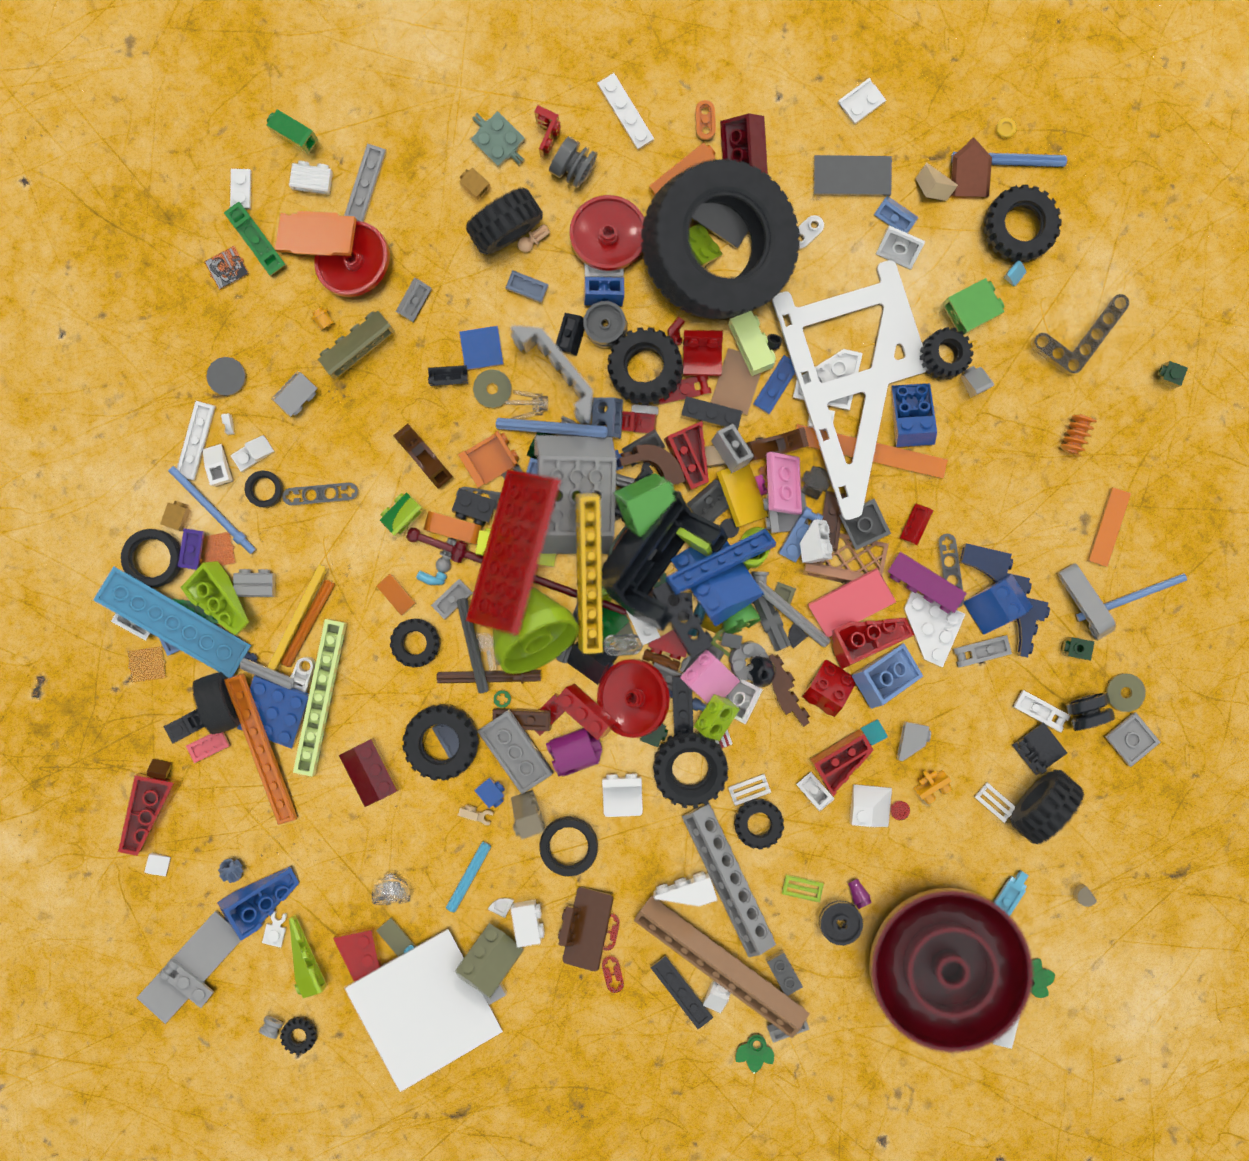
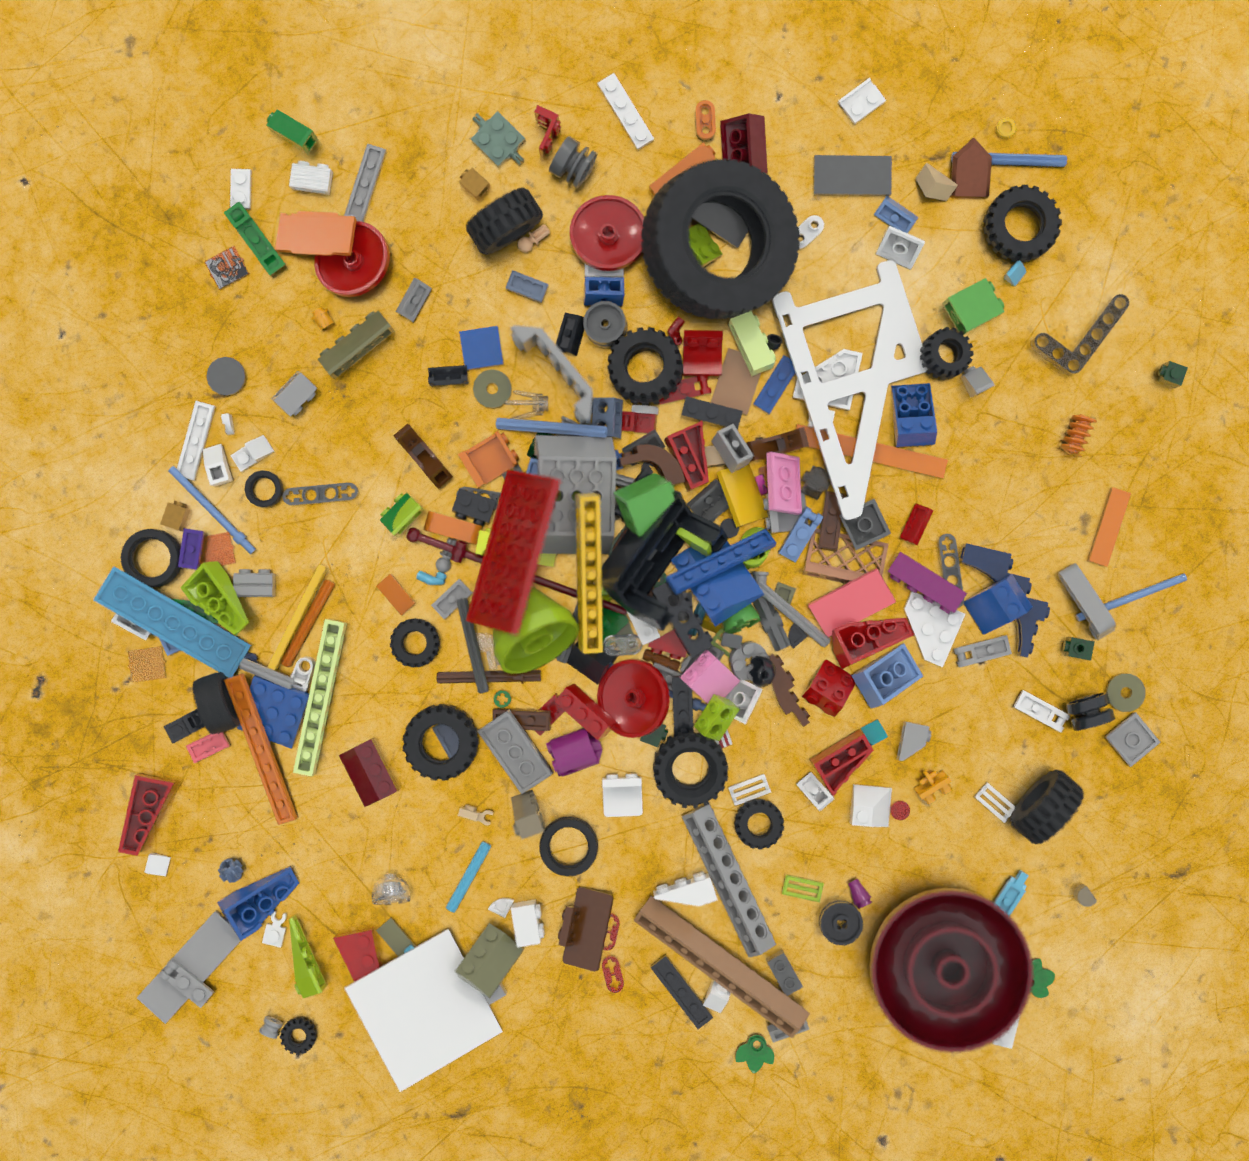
reddish brown tile [146,759,172,780] -> none
blue brick [474,777,505,808] -> none
white slope [800,519,833,563] -> none
black hinge [1013,722,1068,776] -> none

